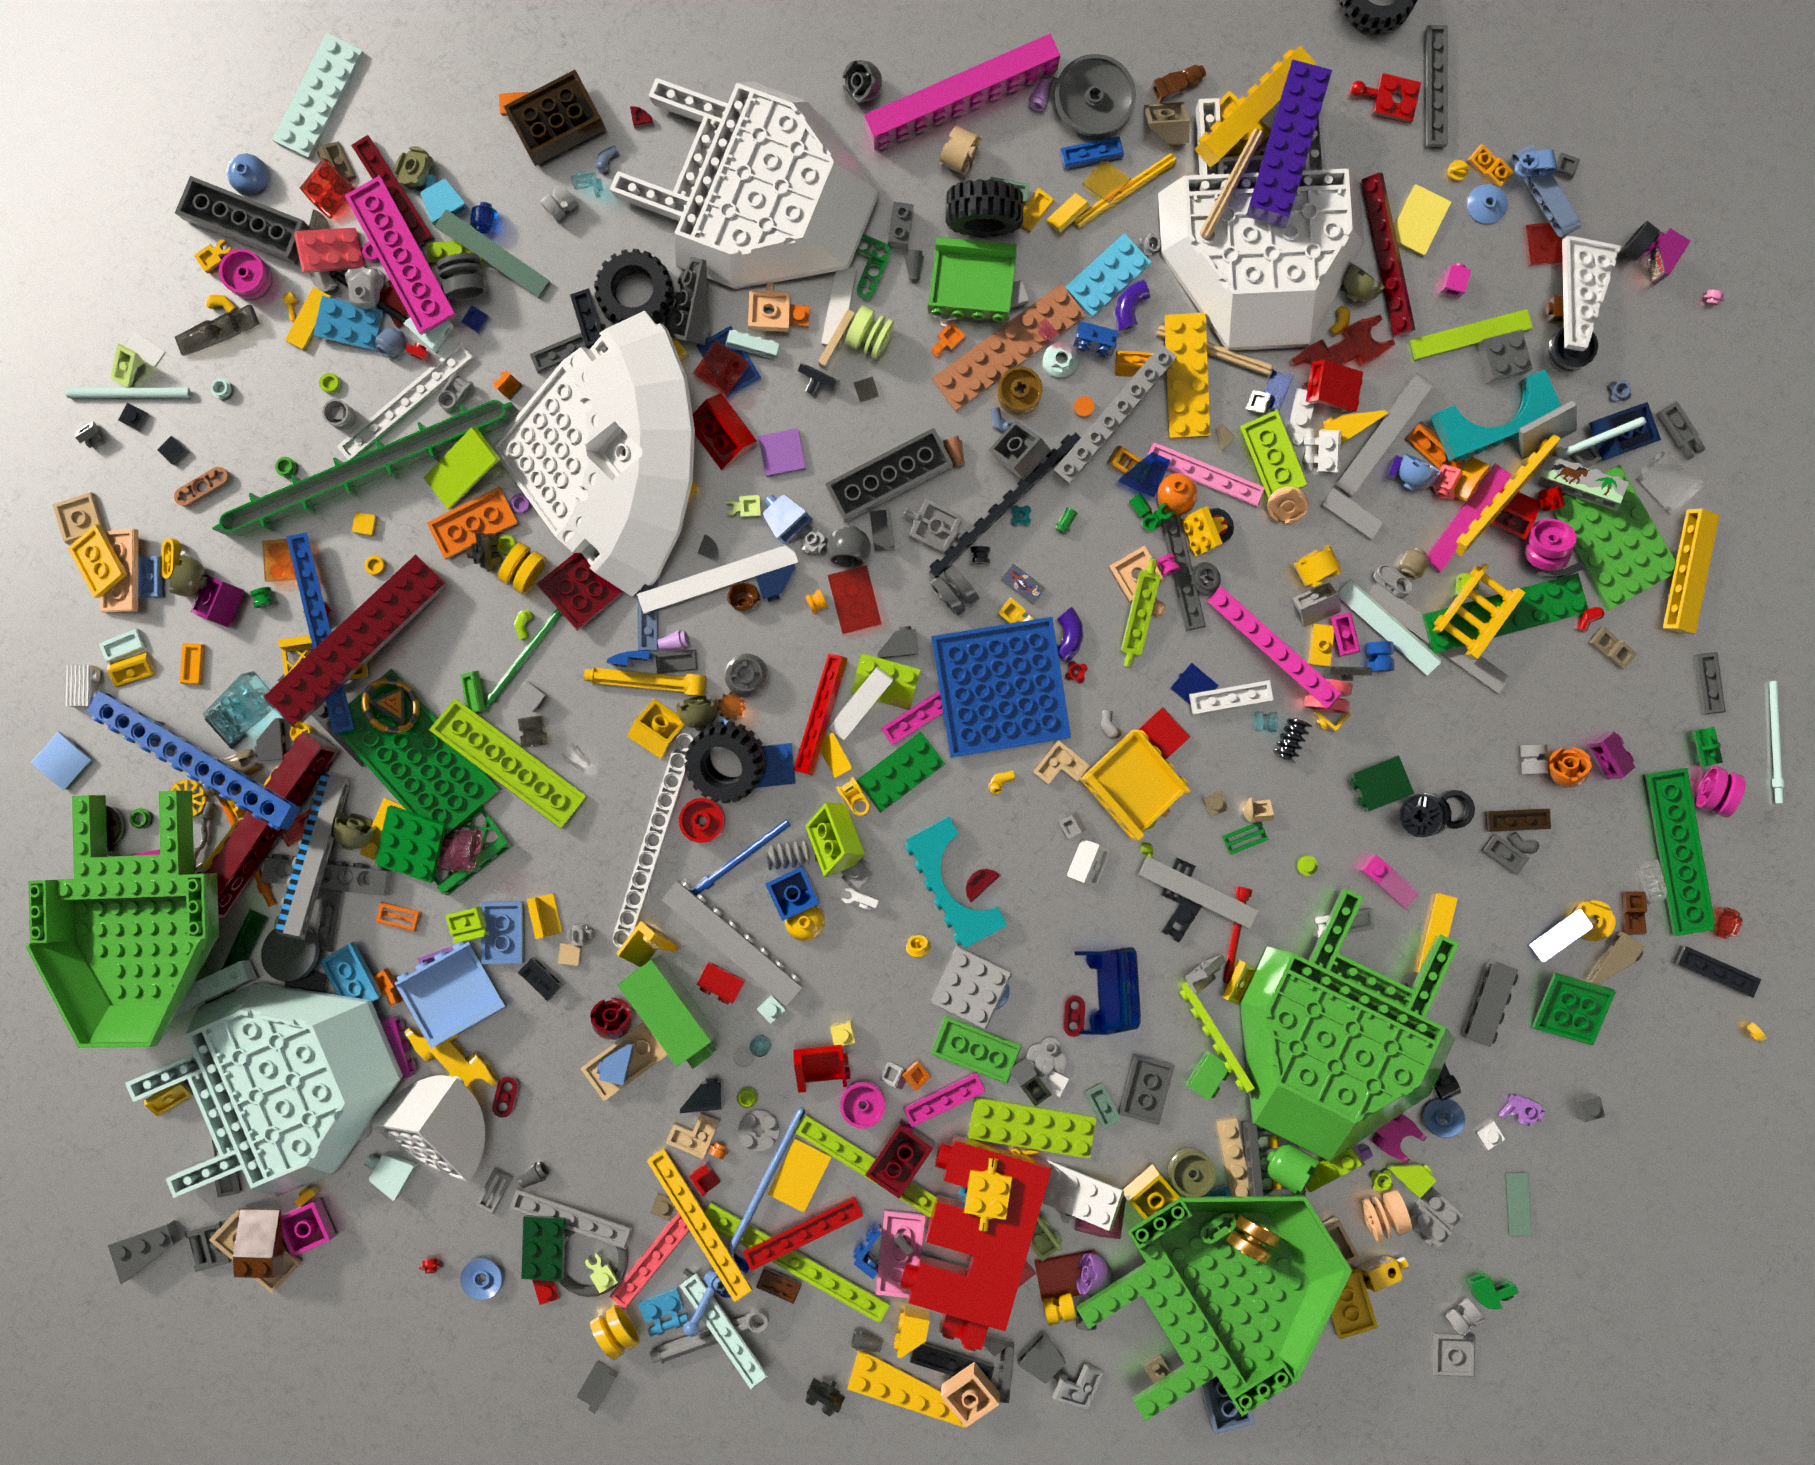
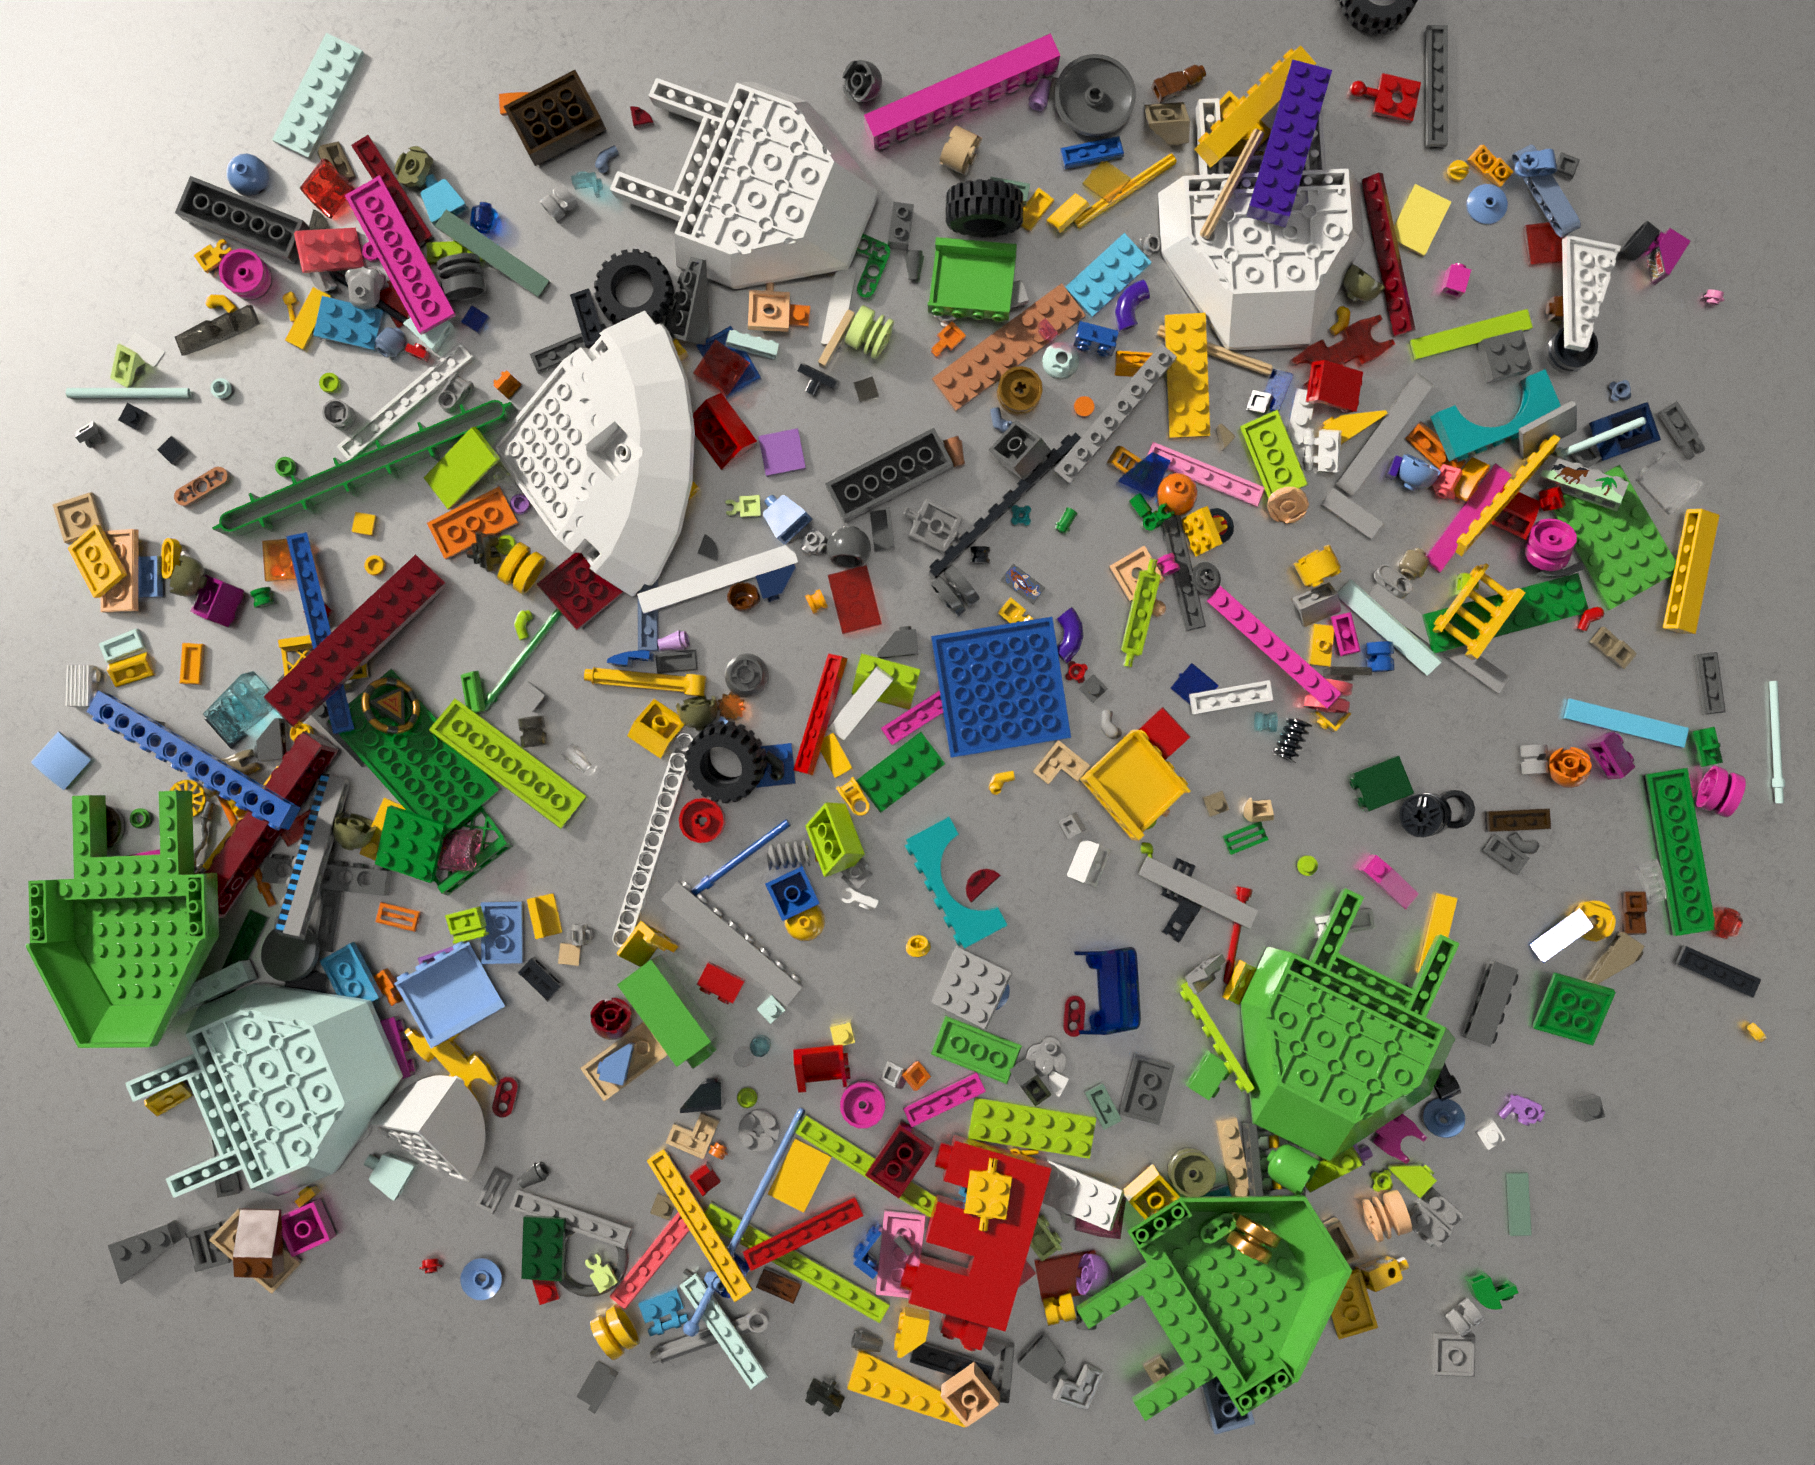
none -> pearl dark grey arm [763,751,785,781]
none -> dark grey plate [1079,674,1108,703]
none -> medium azure tile [1563,699,1689,748]

